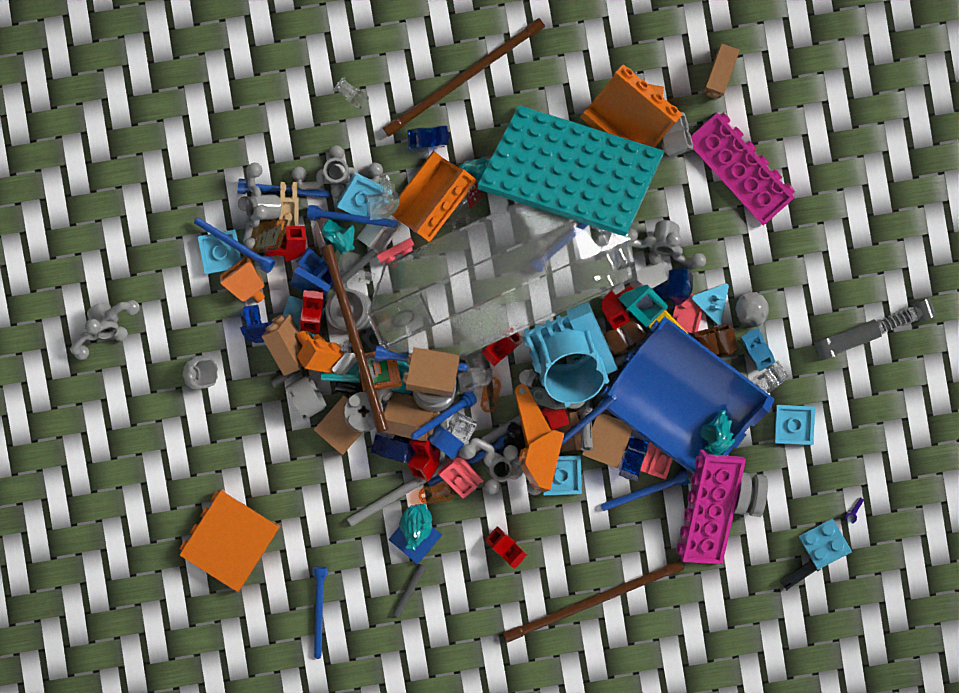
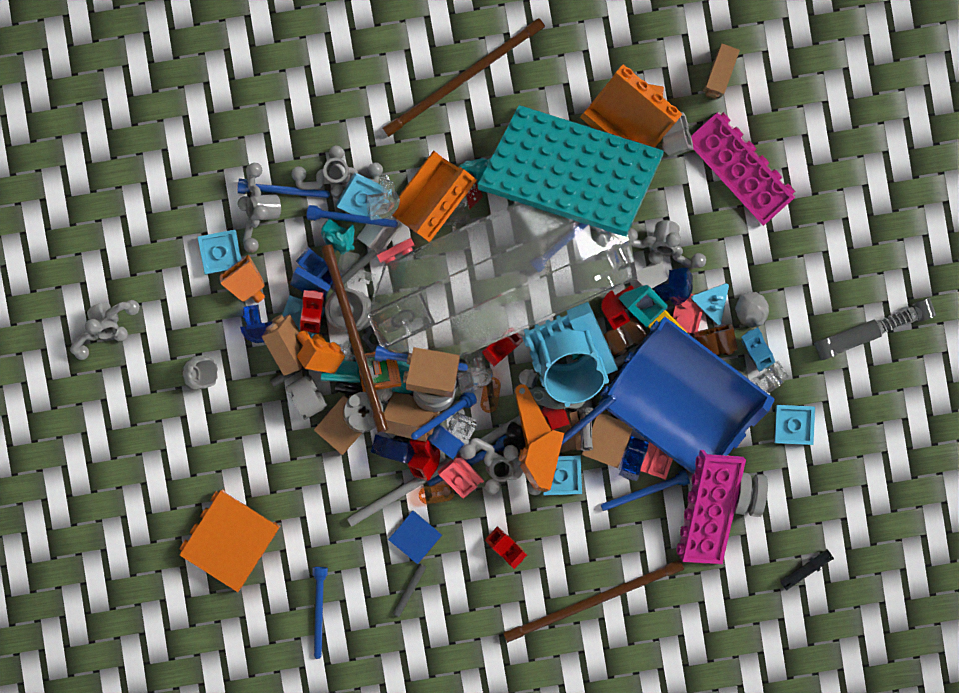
blue piece [194,217,276,273] -> none
piece [252,219,288,253] -> none
red brick [265,226,306,261] -> none
tan hinge [279,182,299,236] -> none
white sticker [314,221,326,255] -> none
white sticker [332,353,356,374] -> none
clear piece [333,77,369,109] -> none
teal hair [399,503,433,551] -> none
clear blue brick [407,126,449,149] -> none
teal hair [701,410,736,455] -> none
medium azure plate [799,519,852,570] -> none
dark purple hand [845,497,864,524] -> none

